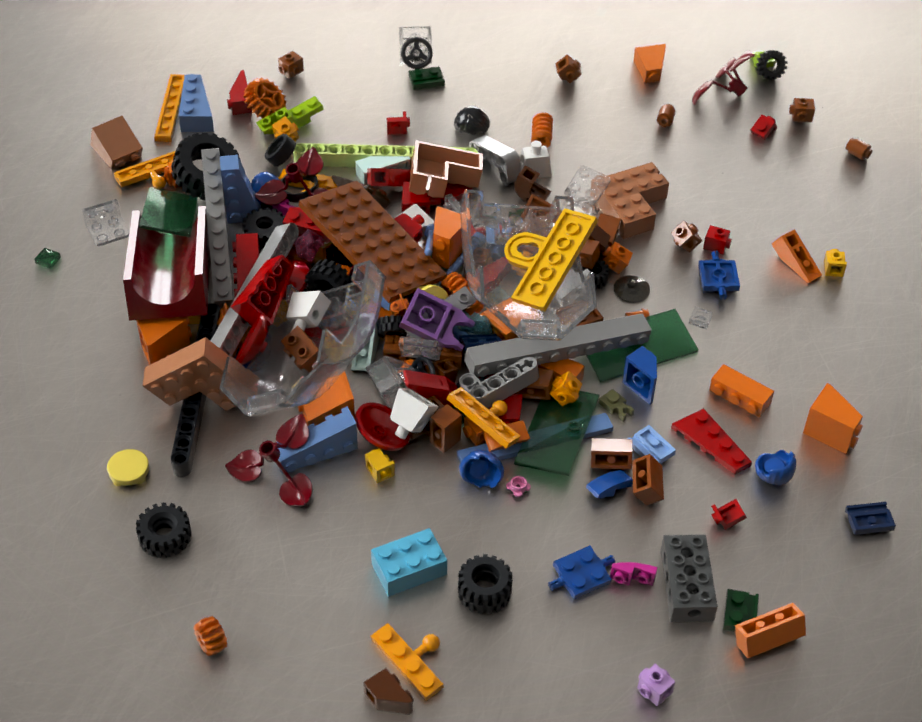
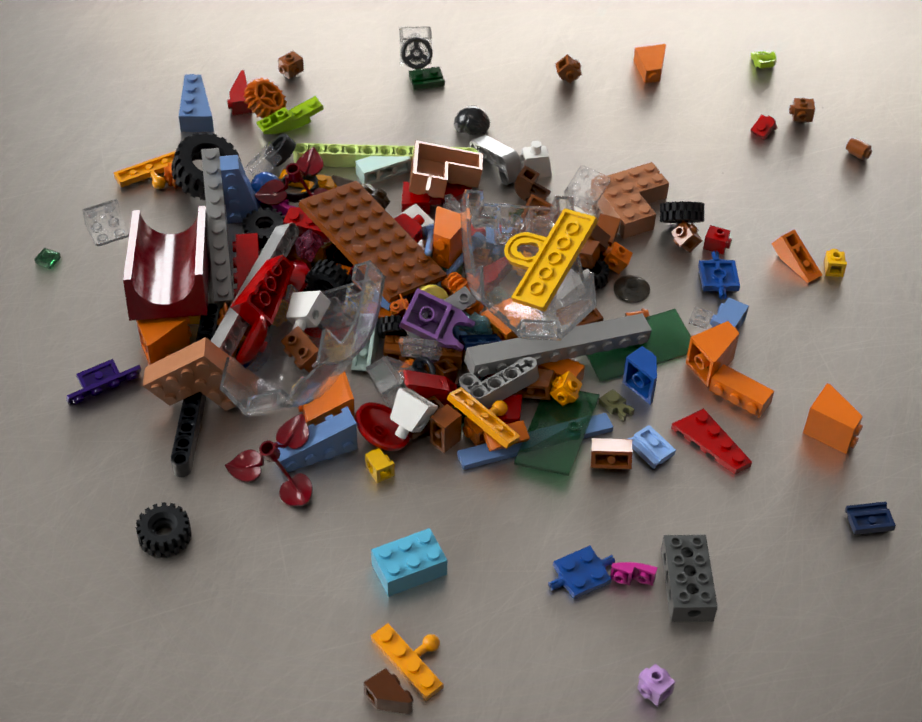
nougat slope [90,116,143,169] -> none
light yellow tile [107,449,149,486] -> none
clear green piece [139,187,198,237] -> none
light orange tile [154,74,185,142] -> none
orange gear [194,616,227,656] -> none
light orange brick [272,116,299,142] -> none
red slope [367,168,411,187] -> none
red bracket [387,111,410,135] -> none
black tyre [458,554,513,614] -> none
blue piece [459,450,504,488] -> none
bright pink plate [506,476,531,497] -> none
orange piece [531,112,553,147] -> none
blue slope [586,470,633,499] -> none
dark orange brick [632,454,664,506] -> none
dark orange brick [657,104,676,127] -> none
dark red plant [692,50,755,106] -> none
red bracket [711,499,747,530] -> none
dark green plate [723,589,759,632] -> none
orange brick [735,603,806,658] -> none
blue piece [755,449,796,485] -> none
black tyre [756,50,788,80] -> none
none -> dark purple bracket [66,359,141,404]
none -> clear panel [244,142,282,177]
none -> black tyre [660,201,704,223]
none -> orange slope [686,321,739,388]
none -> medium blue brick [710,297,749,330]

